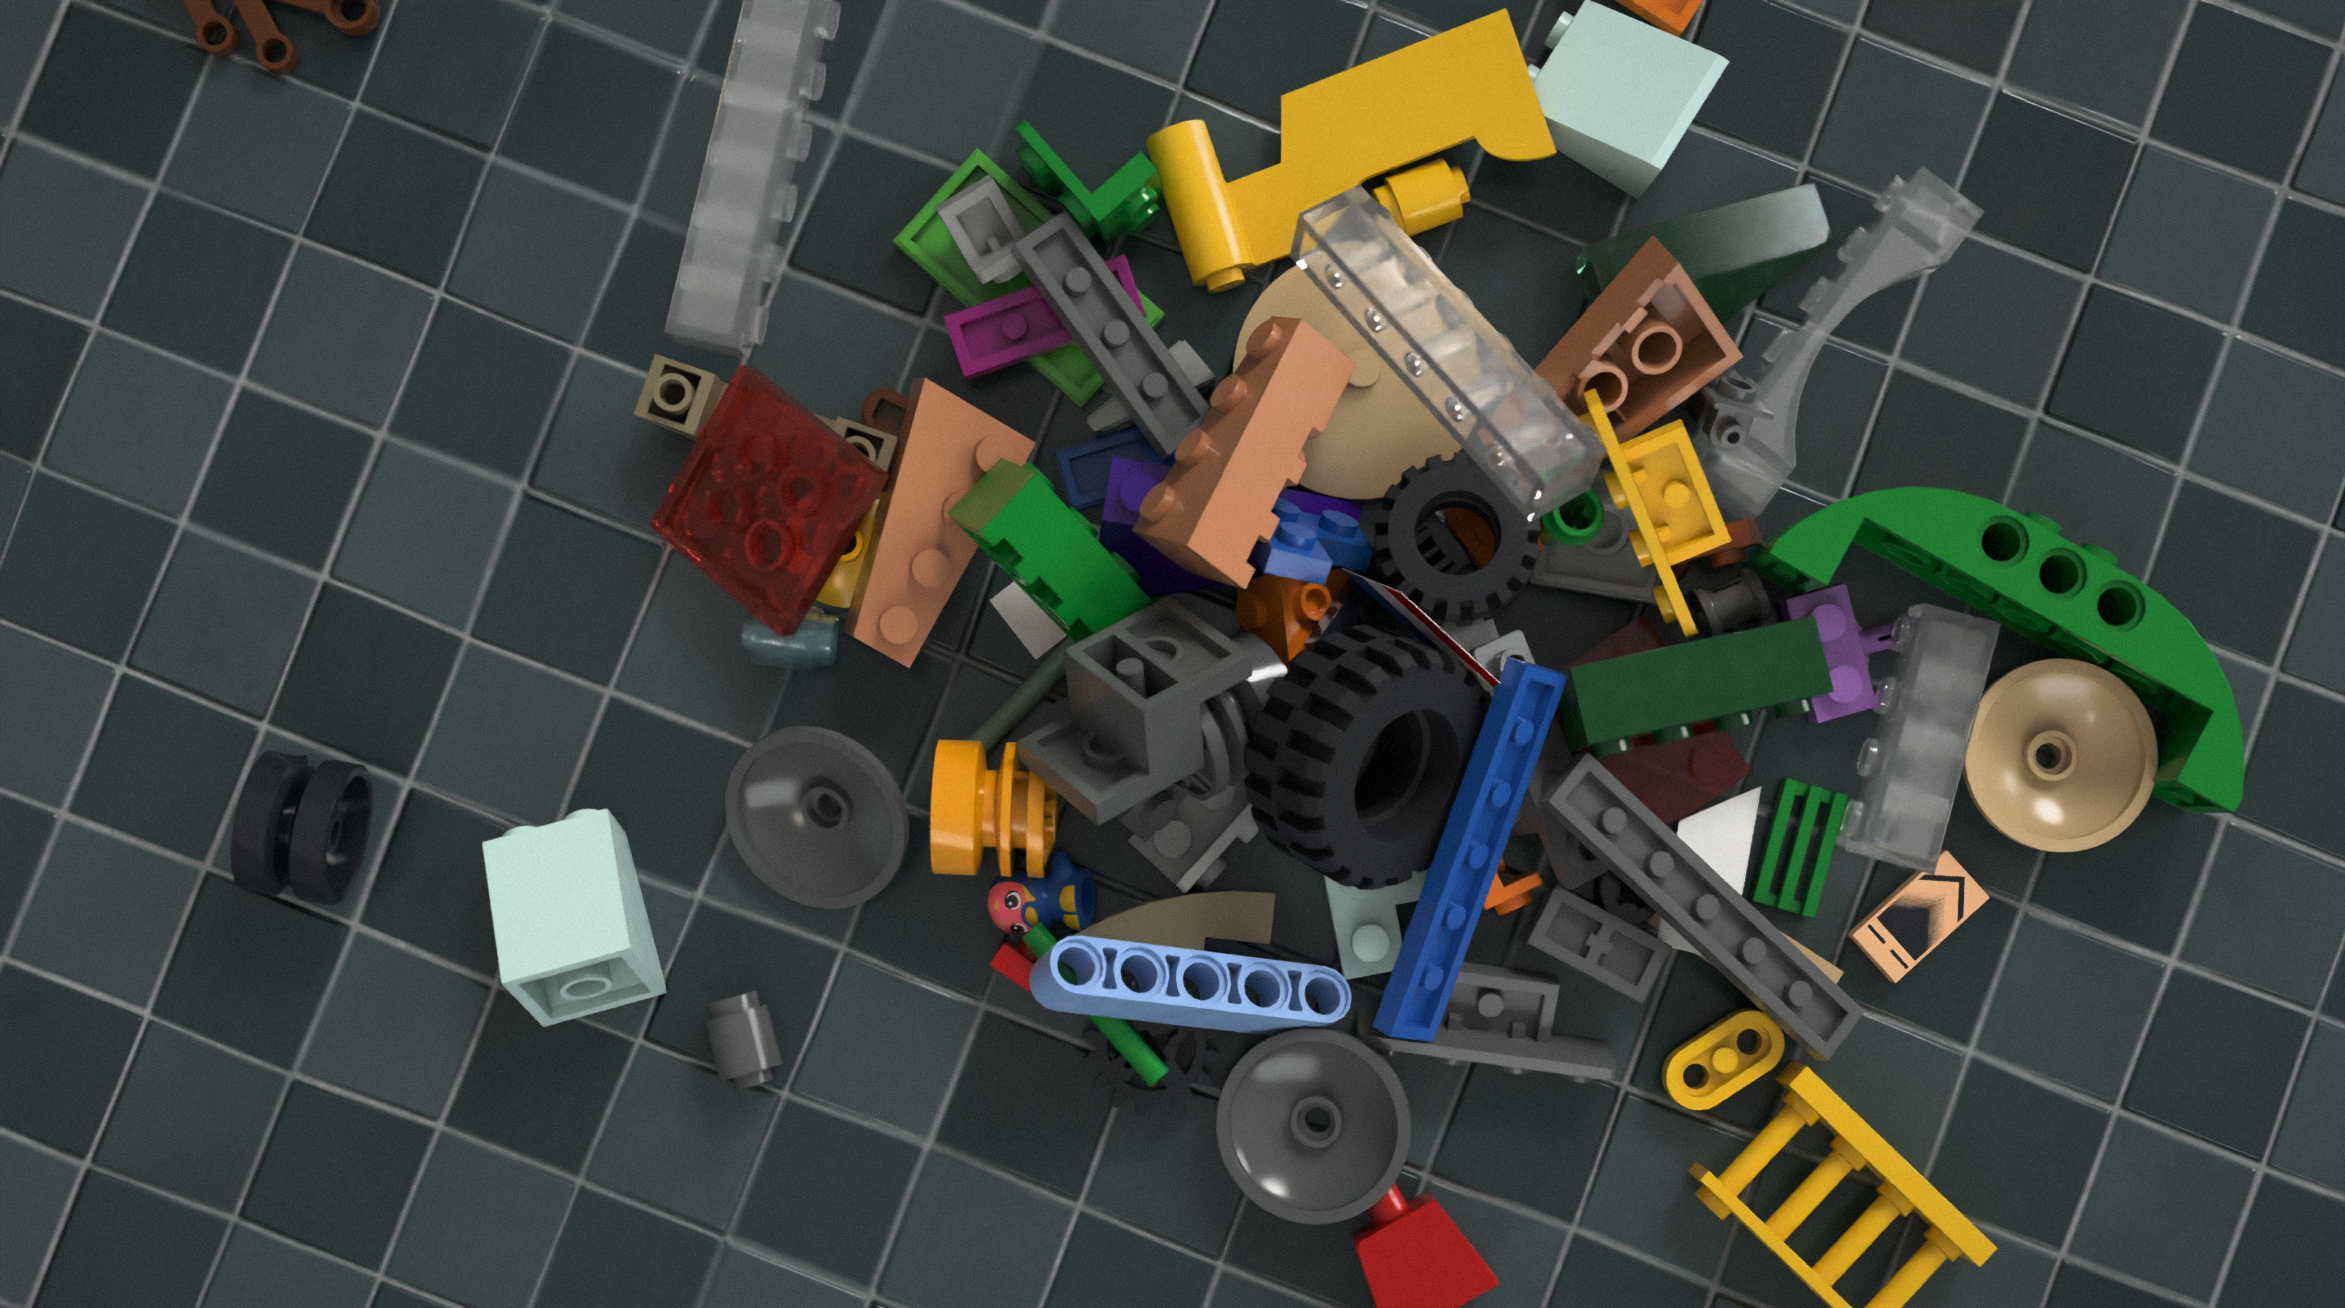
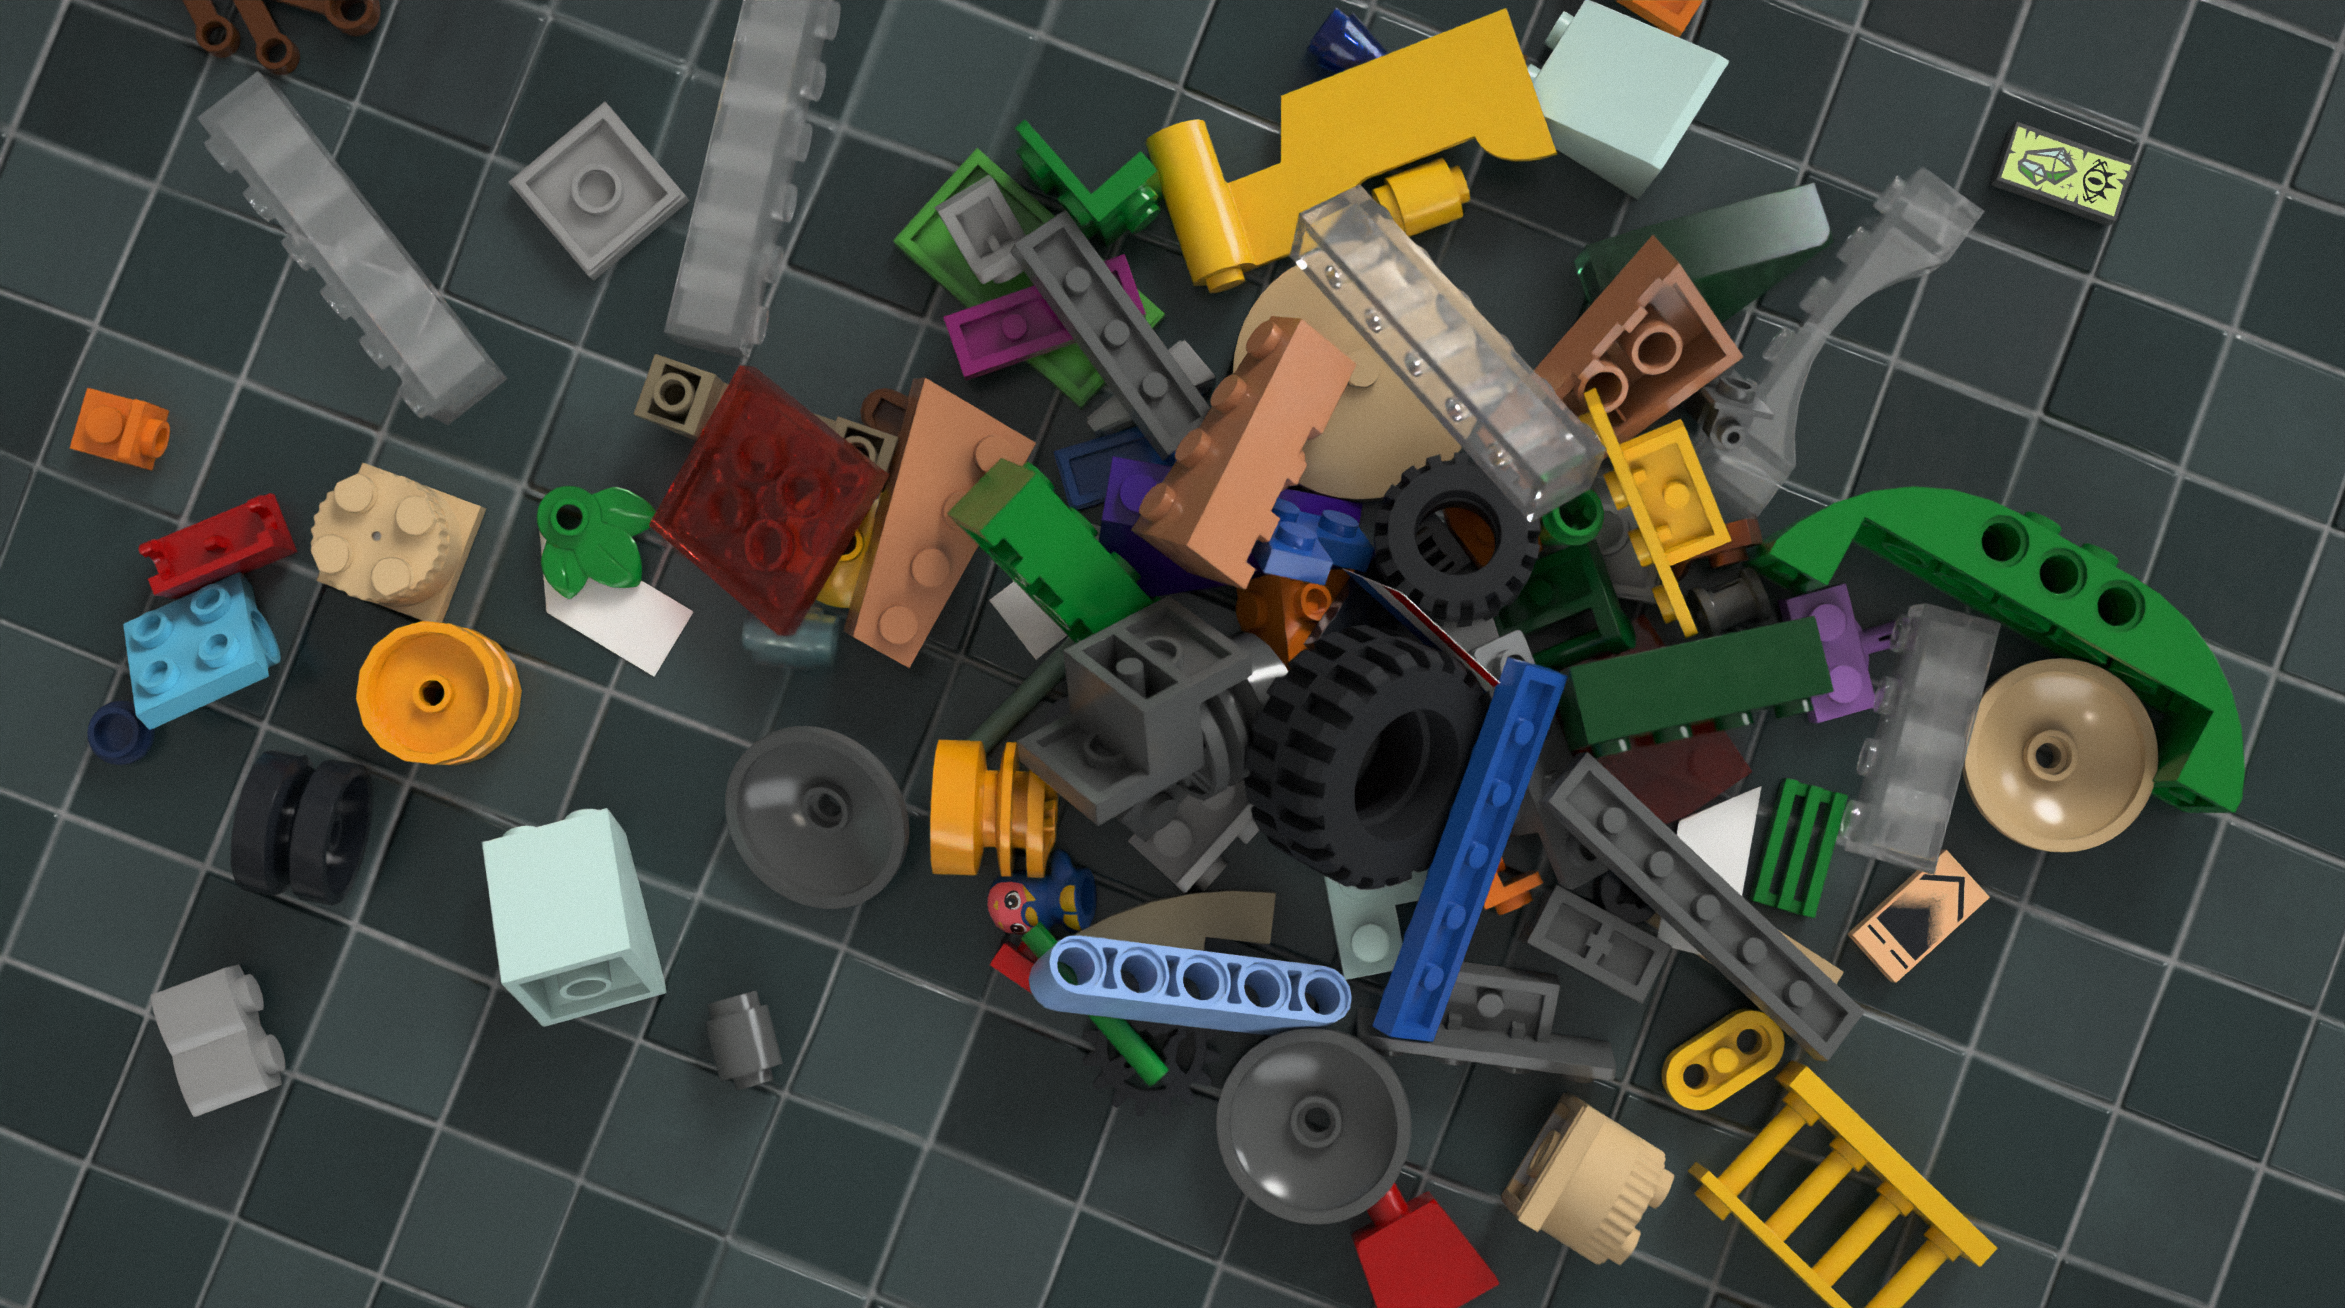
none -> orange bracket [70,388,170,471]
none -> dark blue plate [87,701,155,765]
none -> medium azure plate [123,572,281,730]
none -> red hinge [139,493,297,600]
none -> light grey brick [151,965,285,1117]
none -> clear brick [197,71,507,425]
none -> tan piece [311,462,486,623]
none -> light orange wheel [356,621,522,766]
none -> light grey tile [509,102,690,281]
none -> green plate [537,486,658,599]
none -> white sticker [539,531,693,677]
none -> clear blue cone [1306,7,1389,74]
none -> dark green plate [1493,539,1636,672]
none -> tan piece [1501,1091,1674,1265]
none -> tile [1990,121,2136,226]

